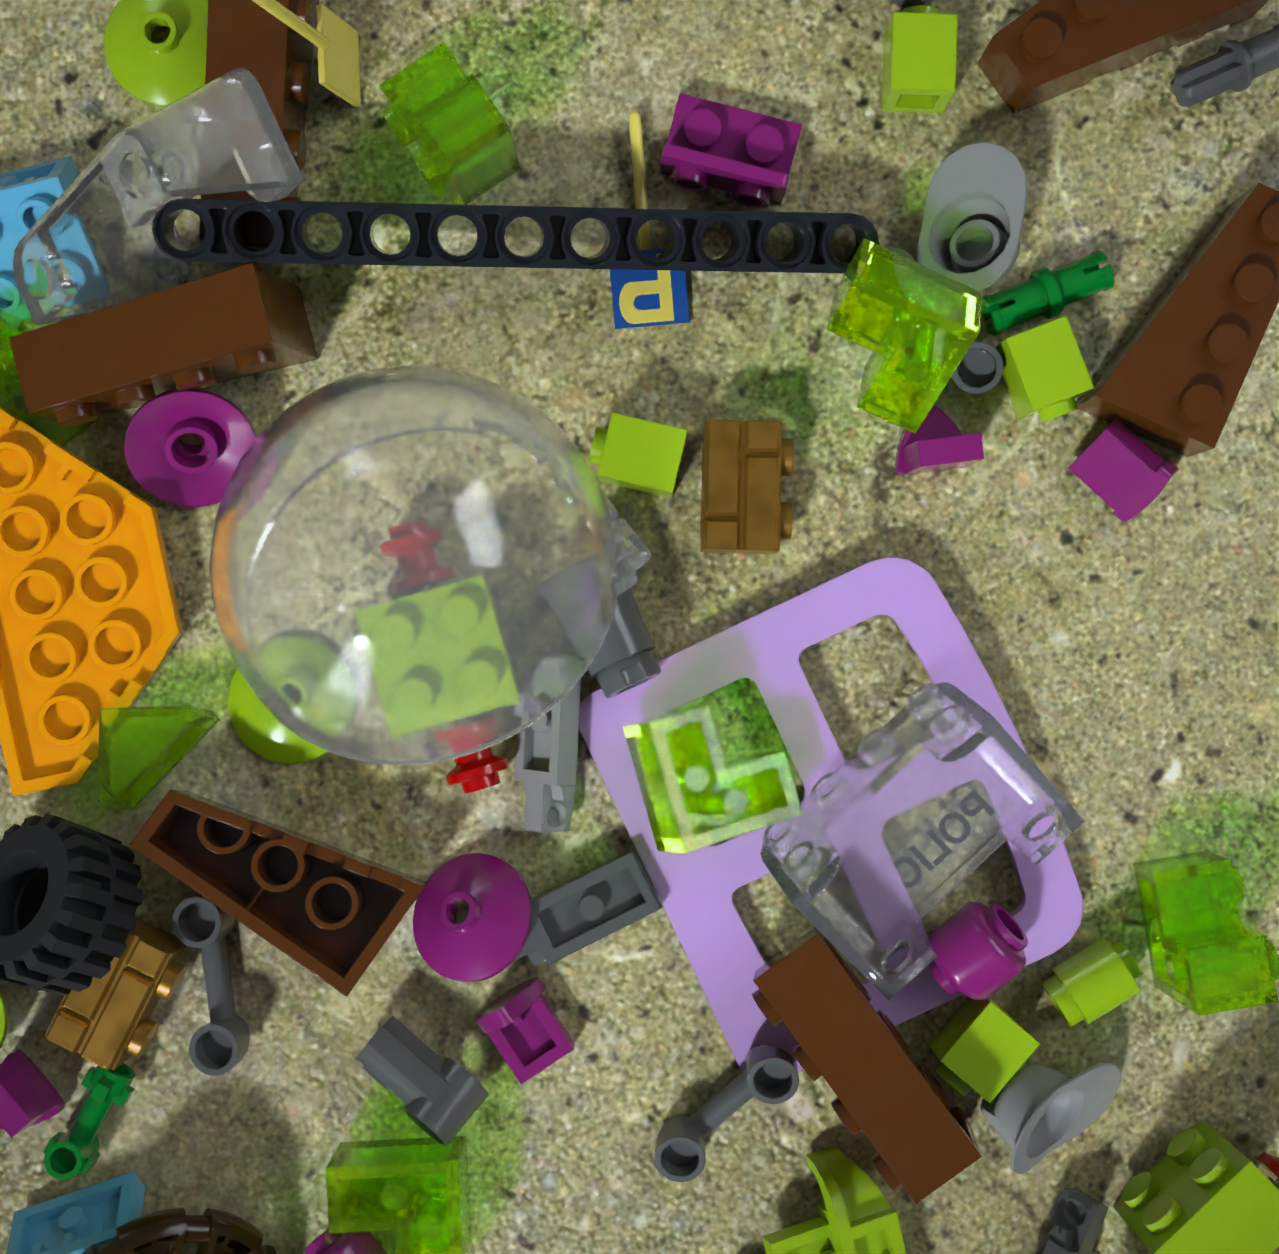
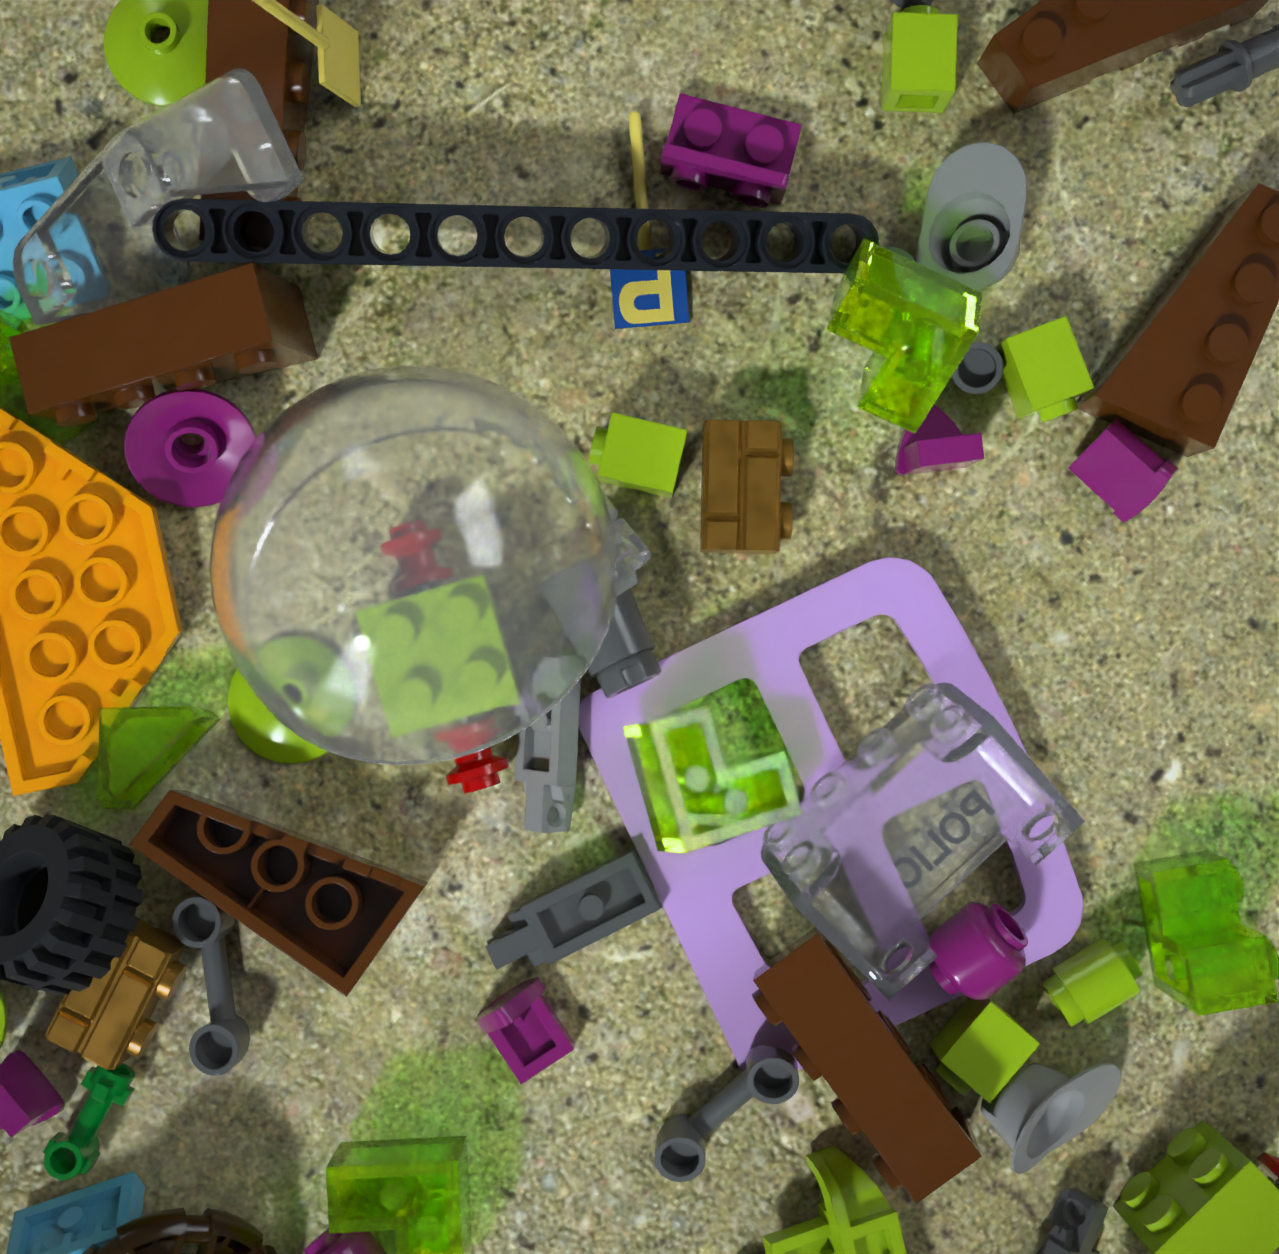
dark grey piece [355,1016,489,1147] -> none
clear neon green brick [379,42,520,205] -> none
magenta dish [413,853,533,982] -> none
green pin [979,250,1114,336] -> none

